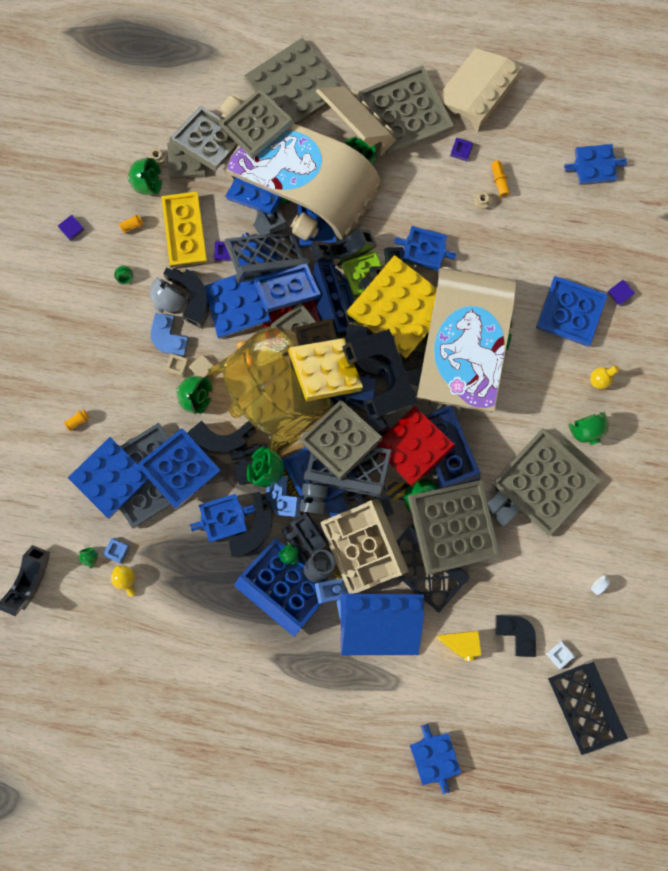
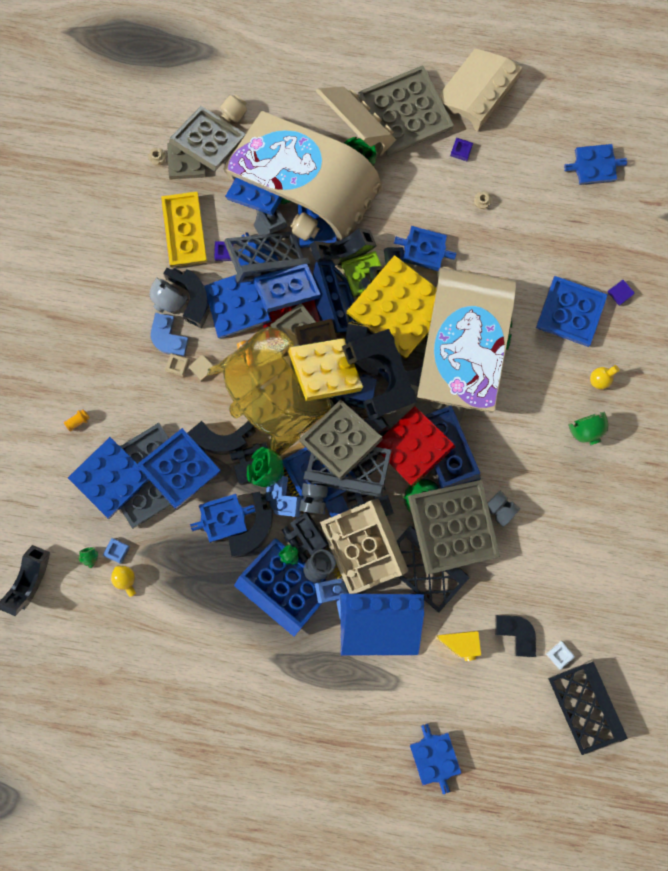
dark purple tile [58,215,84,241] -> none
green plate [114,265,133,284] -> none
light orange pin [119,214,144,234] -> none
green cylinder [128,157,162,195] -> none
green cylinder [176,375,213,414] -> none
dark tan plate [219,89,295,159] -> none
dark tan plate [244,37,341,125] -> none
sticker [387,481,409,500] -> none
light orange axle [491,160,511,197] -> none
dark tan plate [491,428,601,537] -> none
white tile [591,576,610,595] -> none

